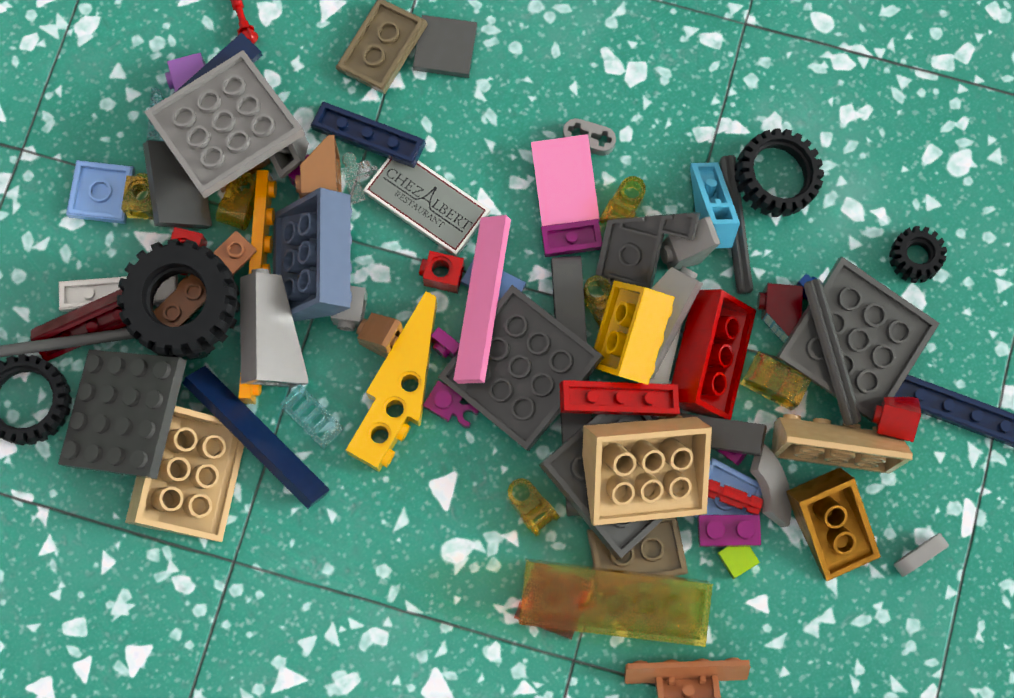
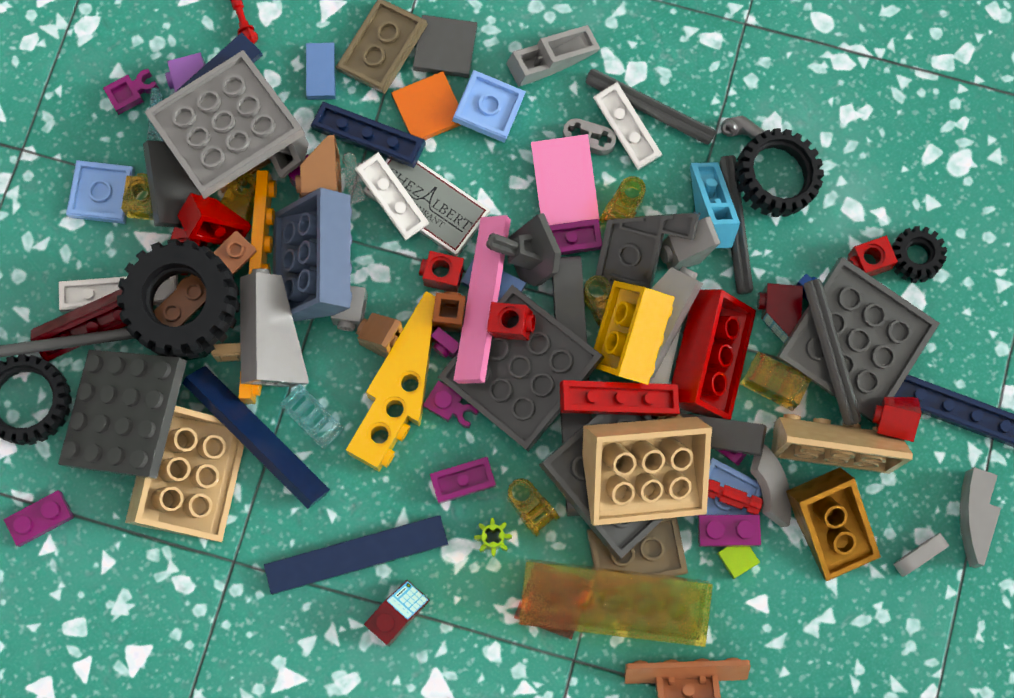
none -> magenta plate [3,490,74,547]
none -> magenta plate [103,69,159,115]
none -> red slope [177,193,252,245]
none -> tan tile [211,343,241,362]
none -> dark blue tile [264,515,448,595]
none -> medium blue tile [306,42,336,100]
none -> white tile [355,152,429,241]
none -> slope [364,580,430,647]
none -> orange tile [391,71,461,140]
none -> magenta plate [430,457,496,504]
none -> dark orange brick [432,291,466,333]
none -> light blue tile [452,70,526,143]
none -> lime gear [474,518,512,557]
none -> dark grey piece [486,213,561,286]
none -> red brick [487,302,536,341]
none -> light grey slope [506,25,600,87]
none -> dark grey axle [586,69,715,145]
none -> white tile [593,82,662,170]
none -> flat silver arm [721,116,764,139]
none -> red brick [847,235,898,277]
none -> light grey slope [960,467,1001,568]

